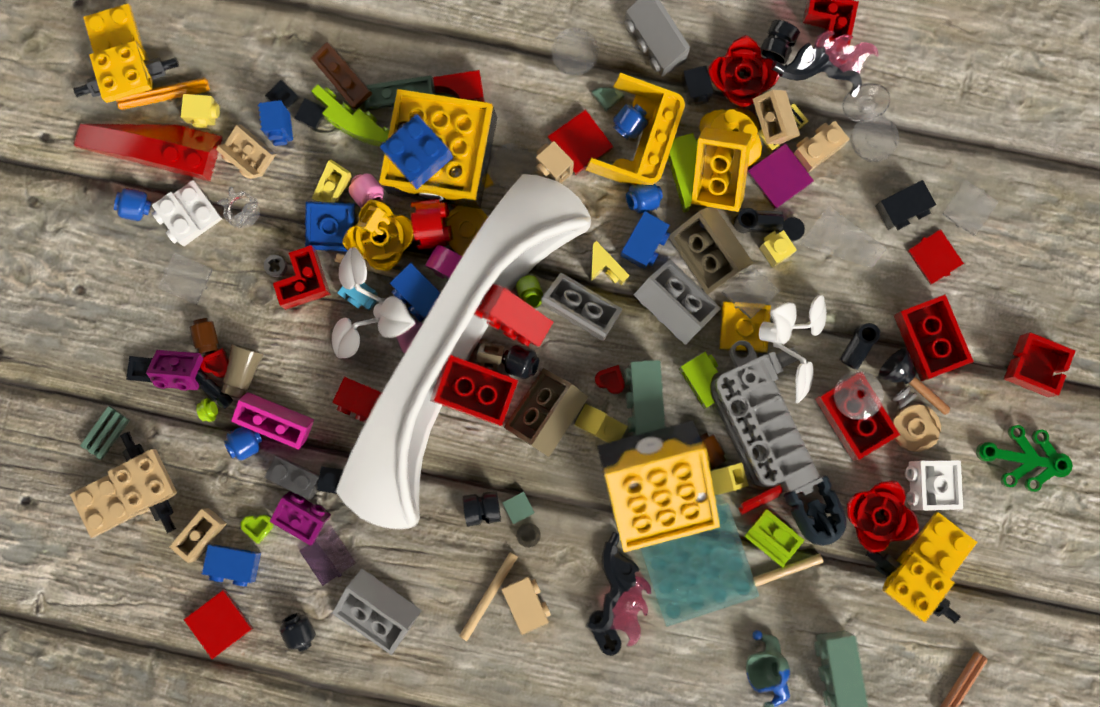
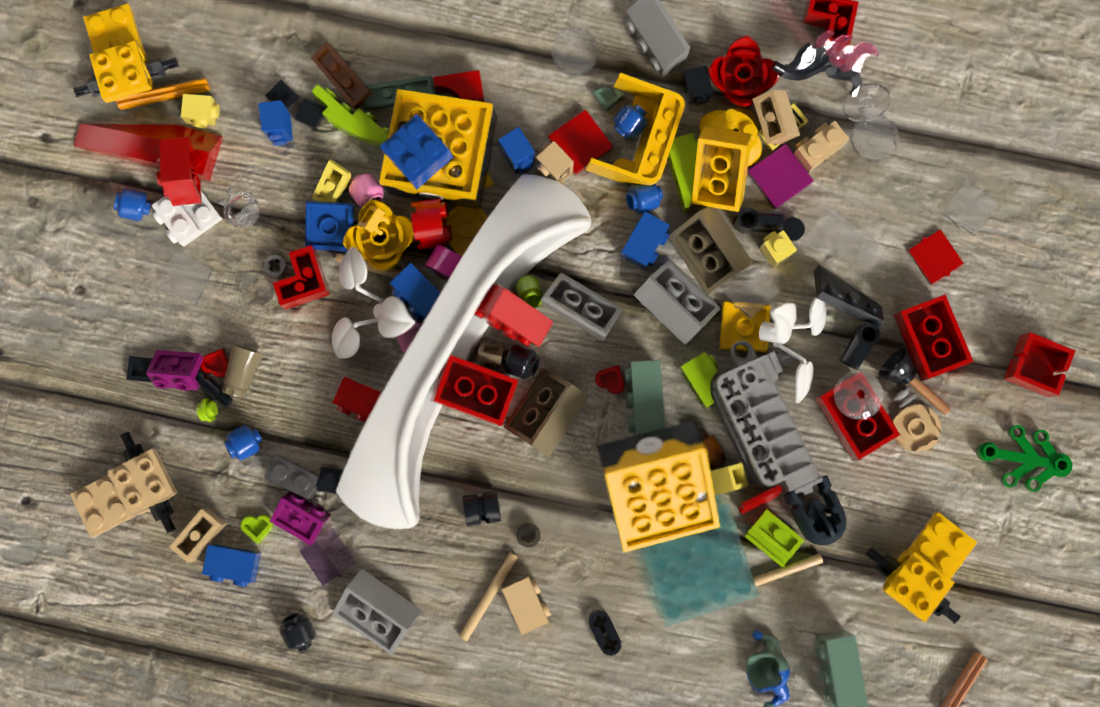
sand green tile [80,406,130,460] -> none
red tile [184,589,254,659] -> none
reddish brown brick [189,318,219,354] -> none
tan bracket [216,124,276,179] -> none
dark pink brick [231,392,315,449] -> none
medium azure brick [338,283,378,310] -> none
sand green tile [502,492,535,524] -> none
light yellow slope [574,404,628,443] -> none
piece [586,532,651,647] -> none
light yellow slope [591,241,630,285] -> none
black wheel [760,20,800,65] -> none
red brick [847,481,919,552] -> none
black brick [875,180,936,231] -> none
white plate [905,461,963,510] -> none
none -> red brick [156,137,202,206]
none -> blue brick [498,127,535,175]
none -> black wing [814,265,884,327]

